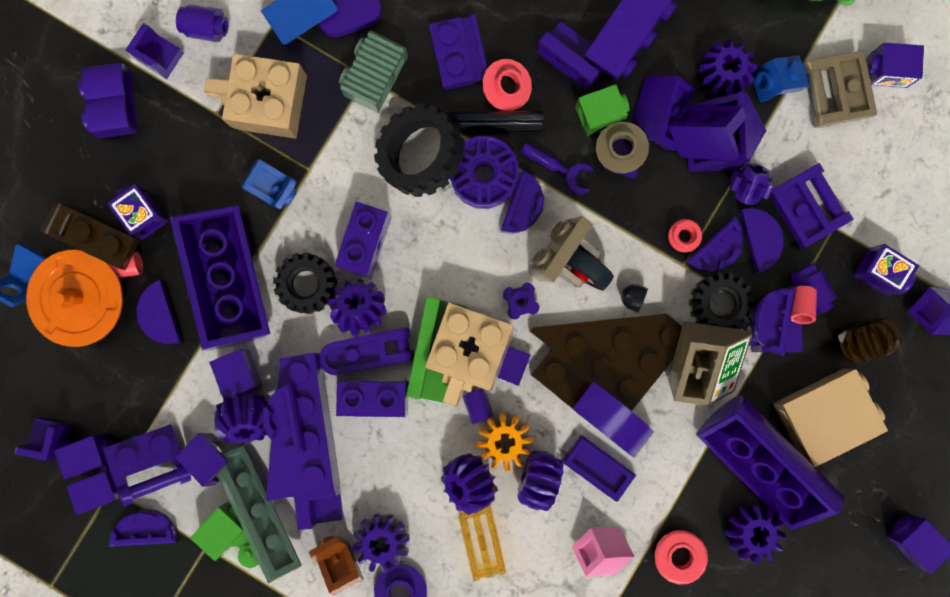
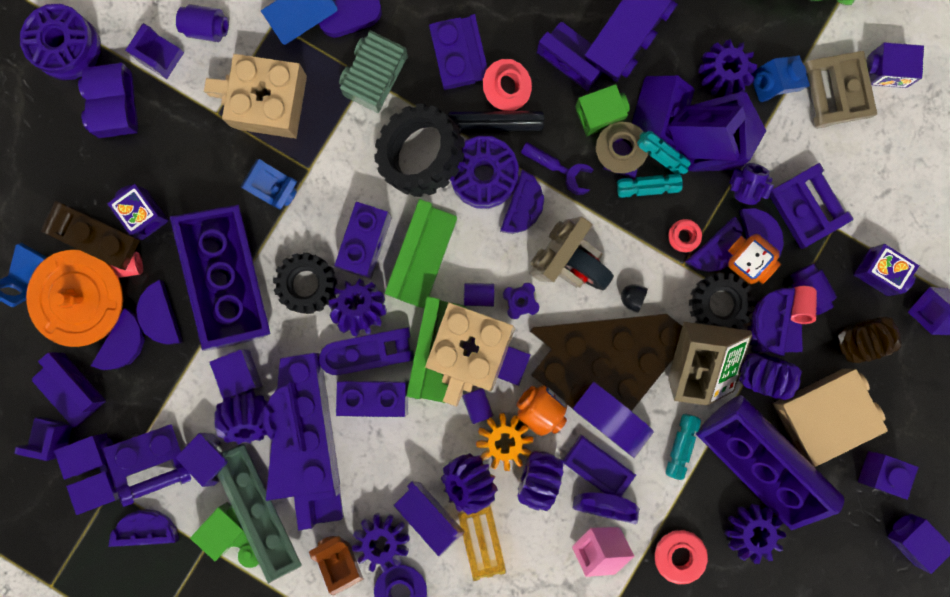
none -> dark purple wheel [20,3,101,80]
none -> dark purple panel [32,352,106,427]
none -> dark purple tile [91,308,145,370]
none -> bright green panel [384,199,457,308]
none -> dark purple panel [393,481,465,556]
none -> dark purple hinge [464,283,494,307]
none -> orange head [516,386,567,436]
none -> dark purple tile [572,492,640,525]
none -> teal axle [617,174,683,198]
none -> teal axle [637,131,691,174]
none -> teal axle [665,414,701,480]
none -> head [728,234,781,284]
none -> dark purple gear [739,352,802,400]
none -> dark purple brick [858,451,919,500]

